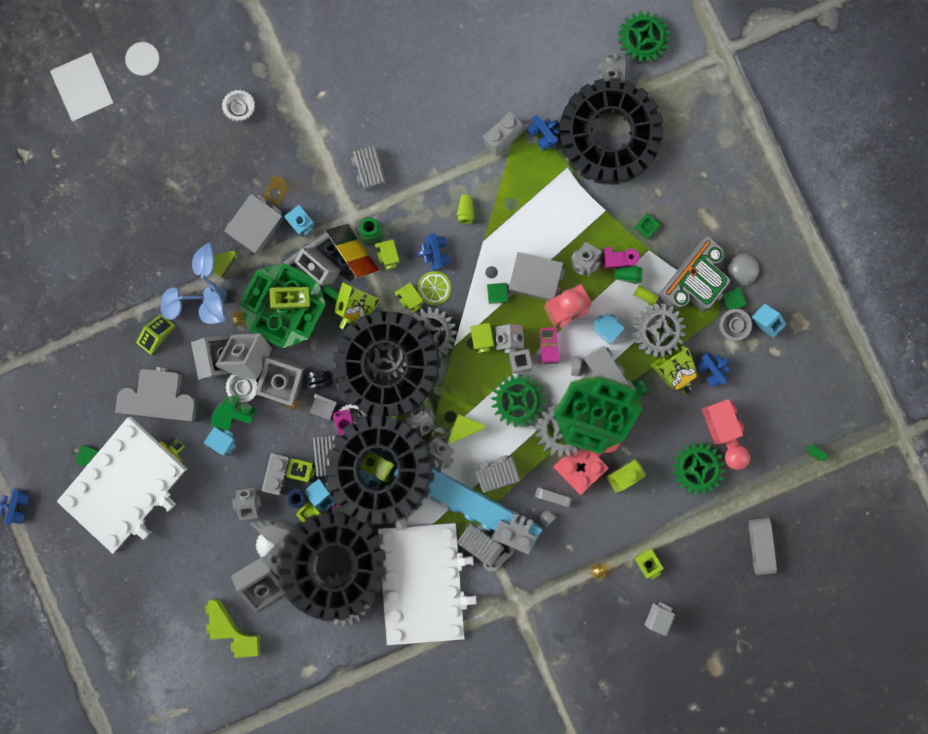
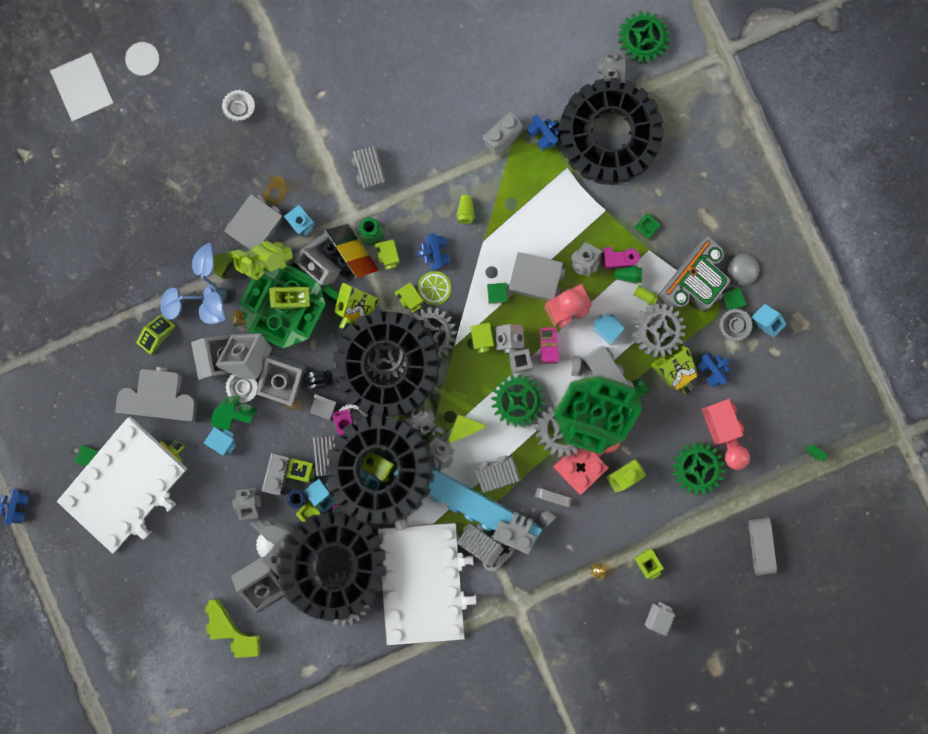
none -> lime hips [232,241,293,280]

